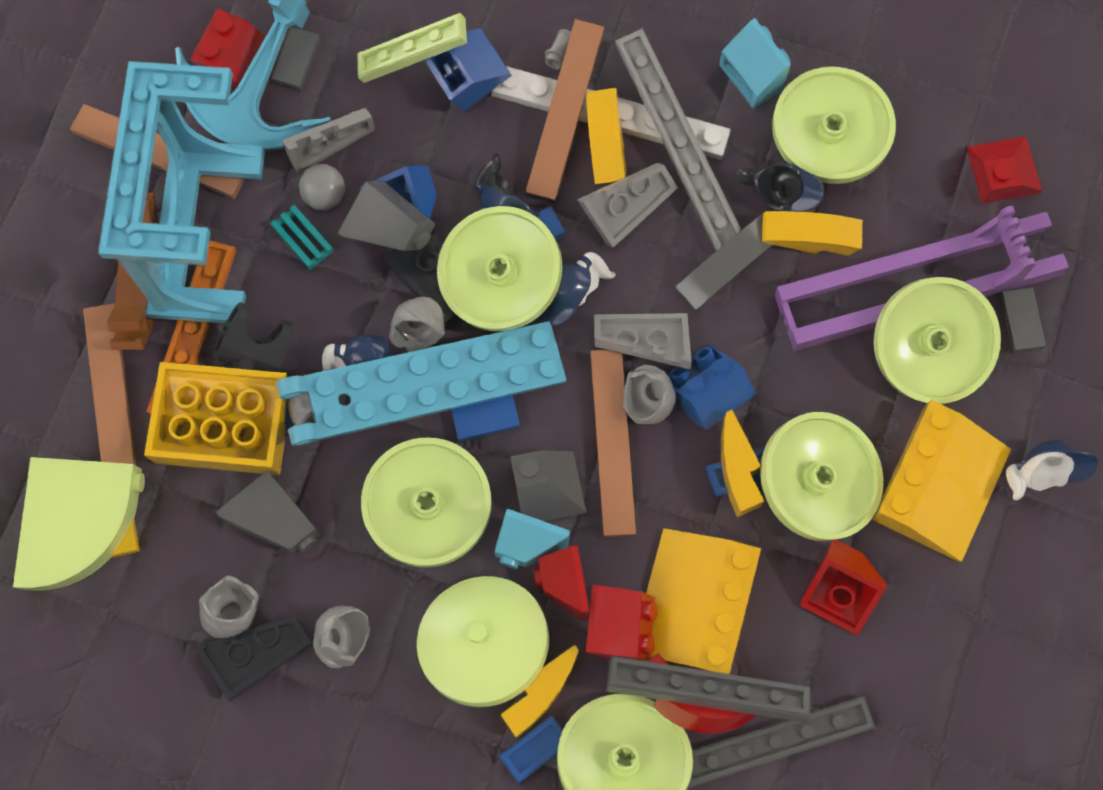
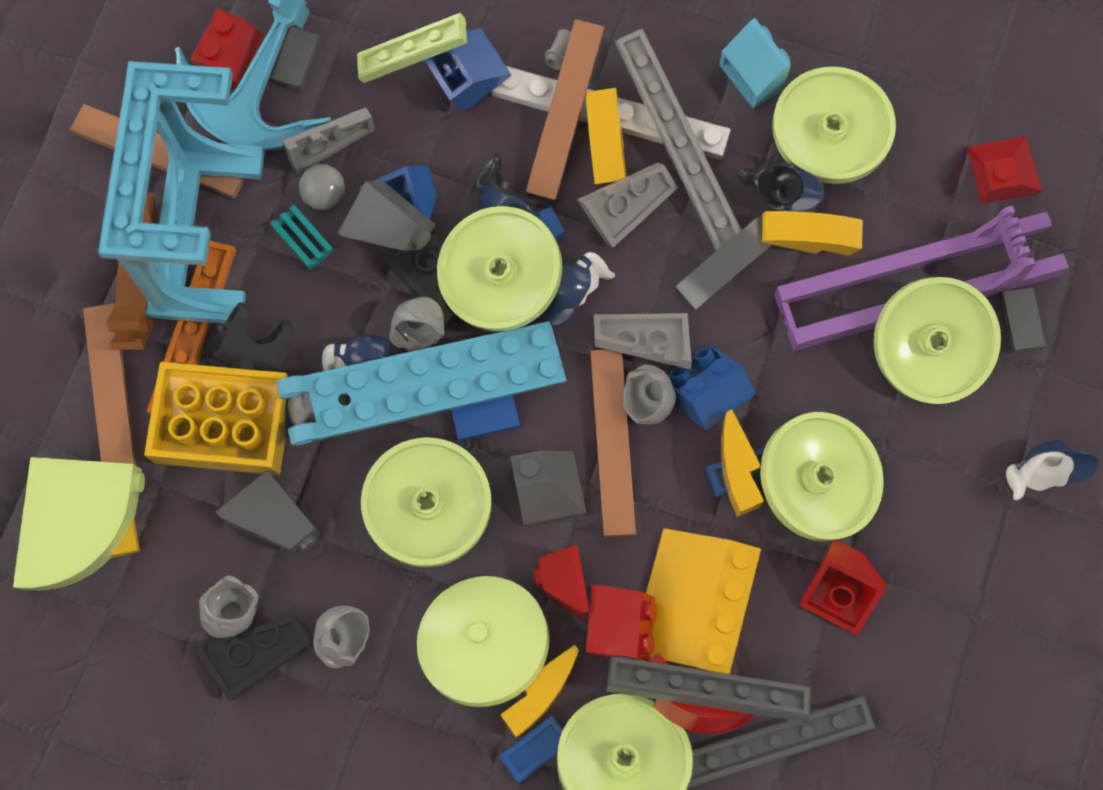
medium azure slope [495,509,570,569] -> none
yellow slope [872,400,1011,562] -> none

